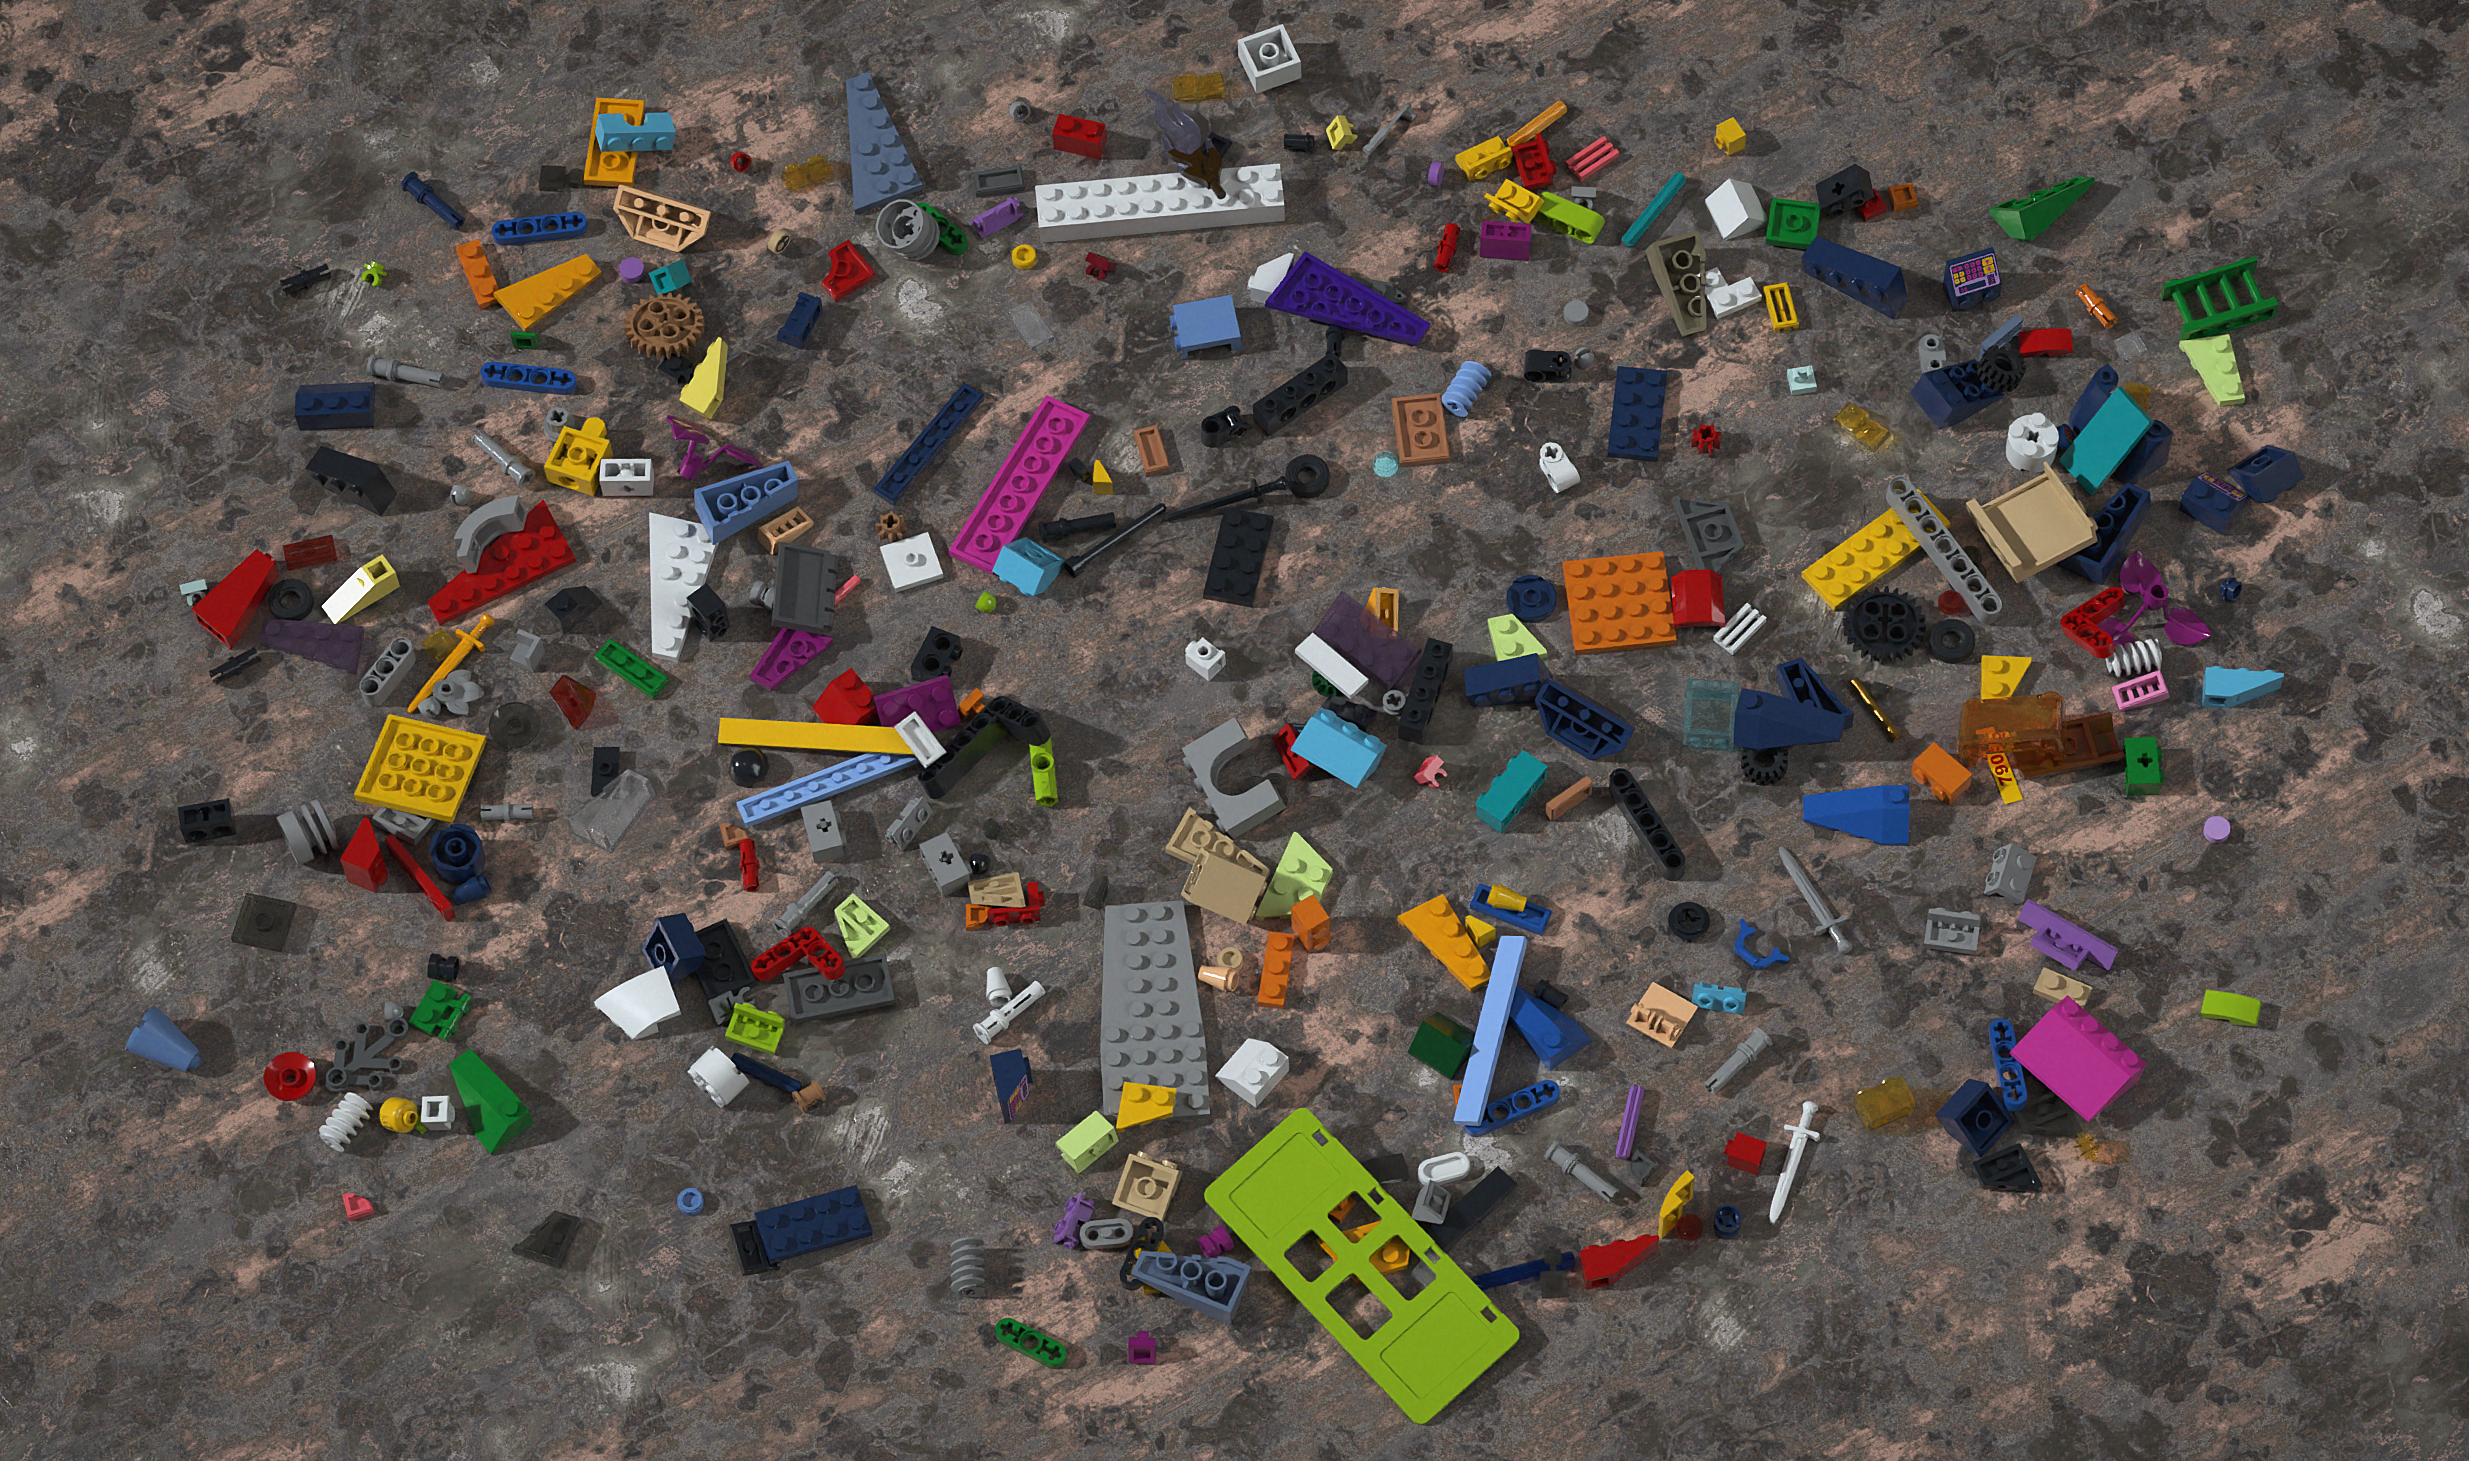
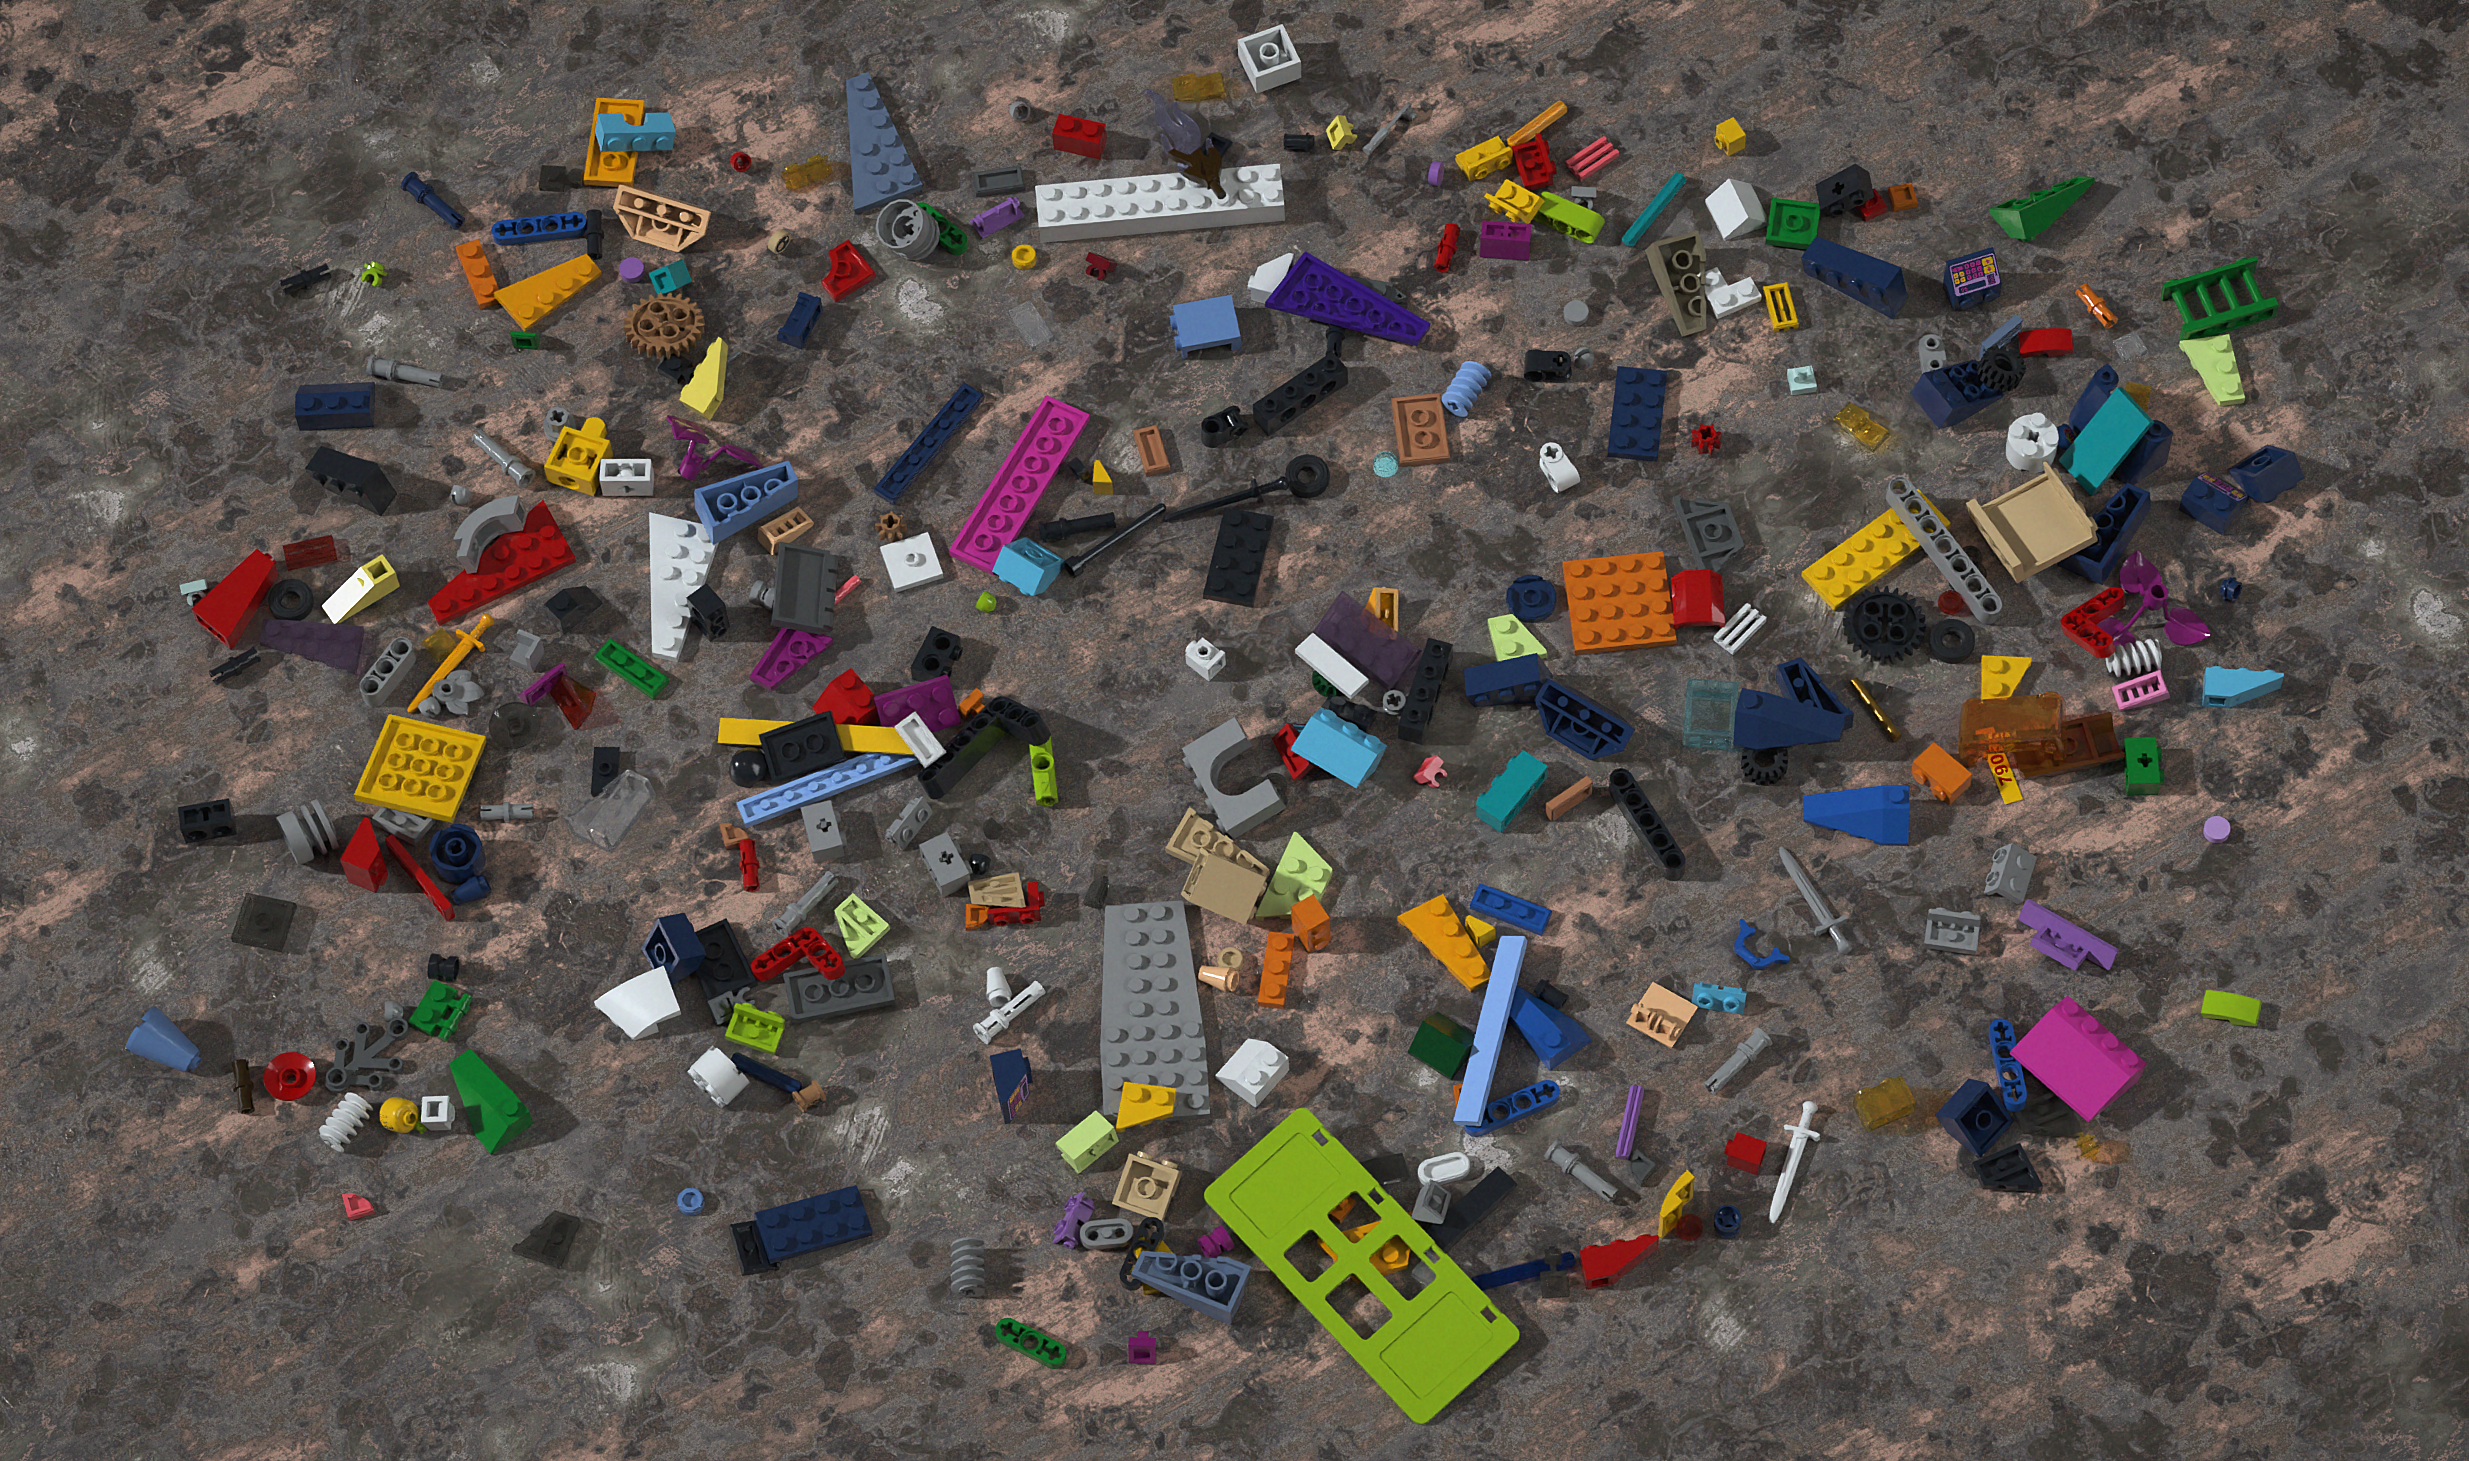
blue beam [480,362,577,395] -> none
yellow cone [1487,883,1527,912] -> none
black gear [1668,902,1710,942] -> none
tan plate [2033,967,2093,1009] -> none
none -> dark brown pin [232,1059,255,1114]
none -> magenta slope [518,662,568,707]
none -> black pin [585,209,604,260]
none -> black tile [759,710,847,784]

